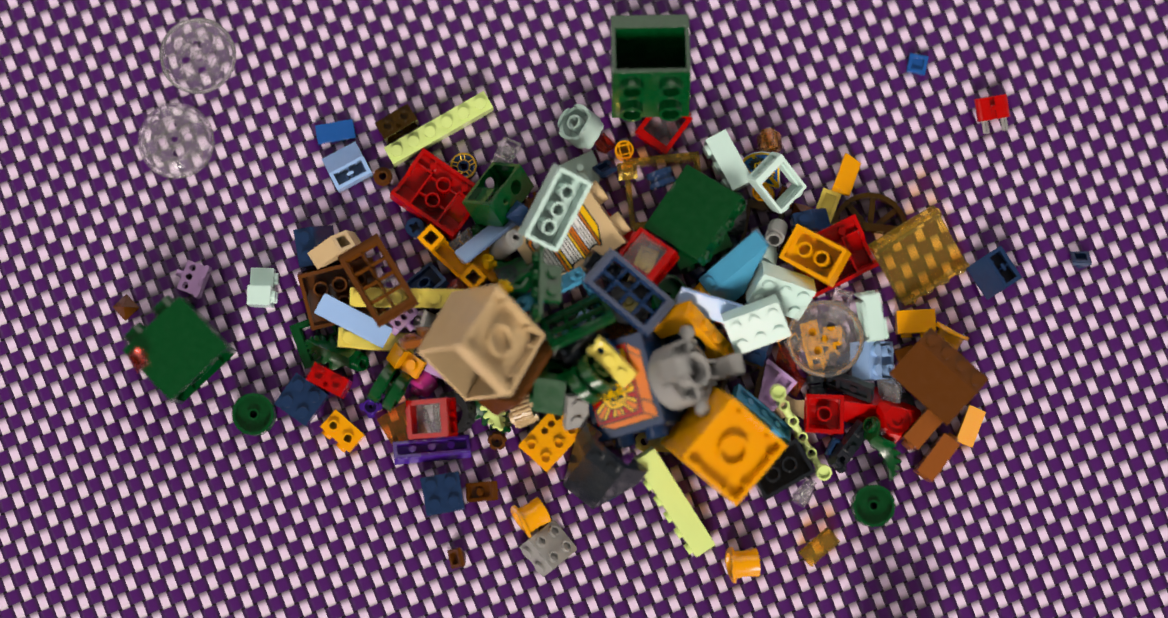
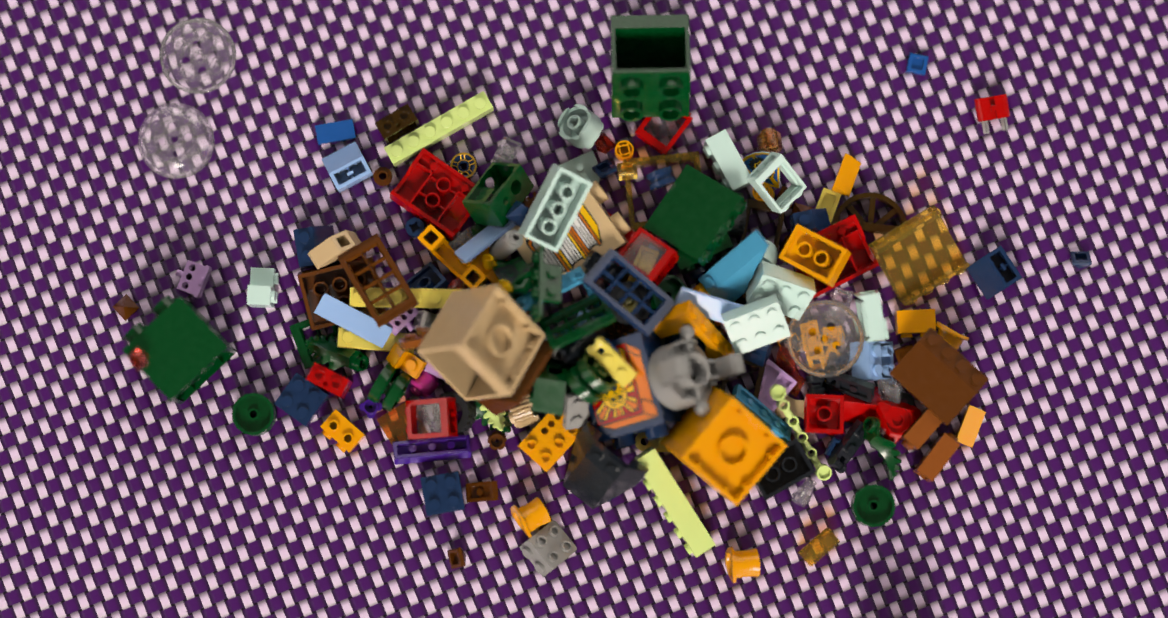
light grey brick [765,218,788,246] -> none

